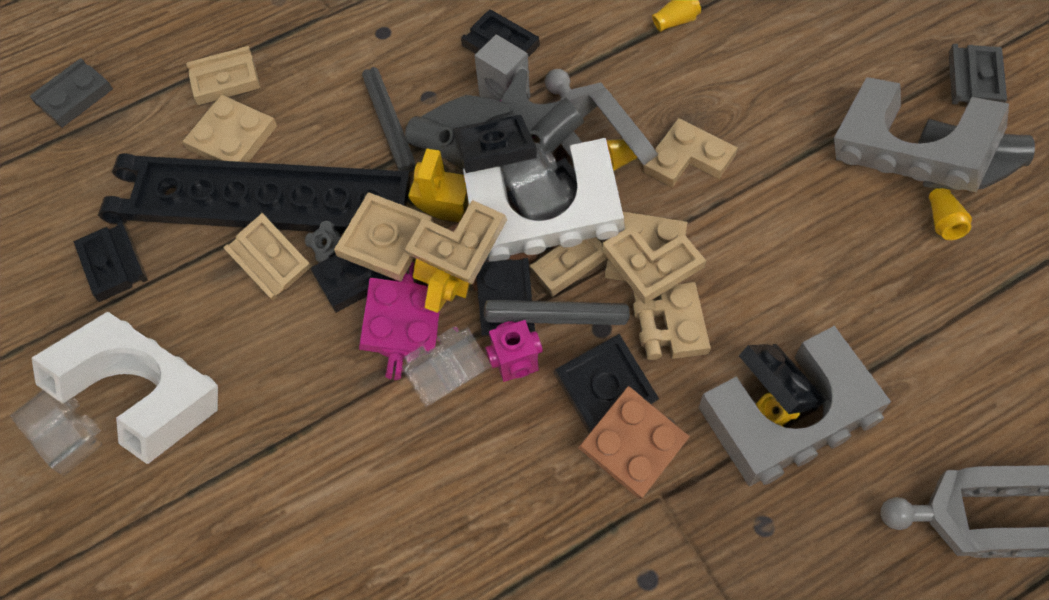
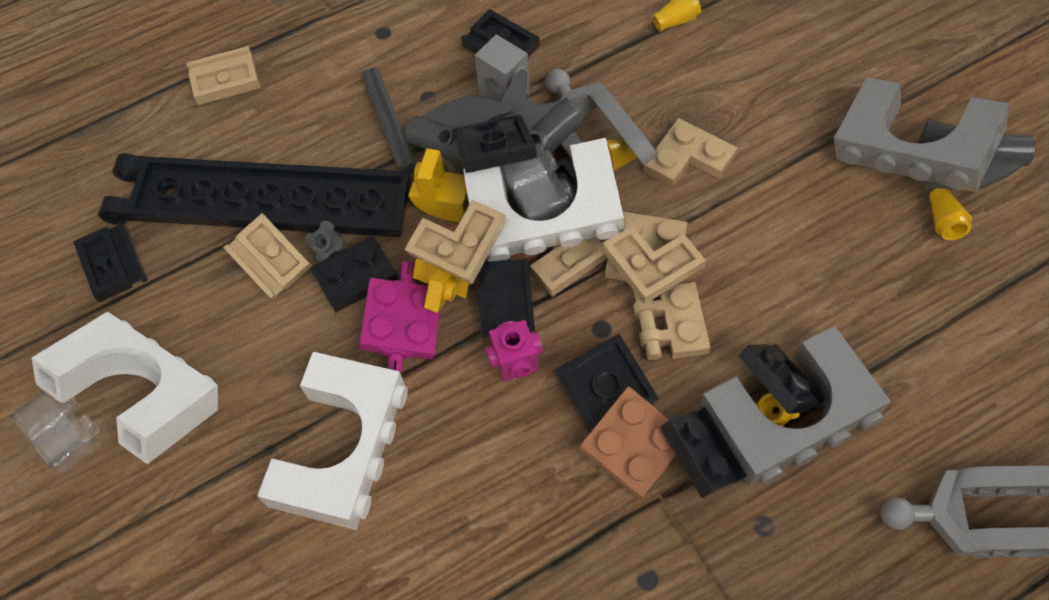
dark grey plate [29,58,113,128] -> none
tan plate [182,94,277,162] -> none
tan plate [334,192,433,282] -> none
clear brick [401,326,491,407] -> none
dark grey axle [484,300,630,325] -> none
dark grey plate [948,44,1007,105] -> none
none -> white arch [257,352,408,530]
none -> black plate [660,407,747,498]

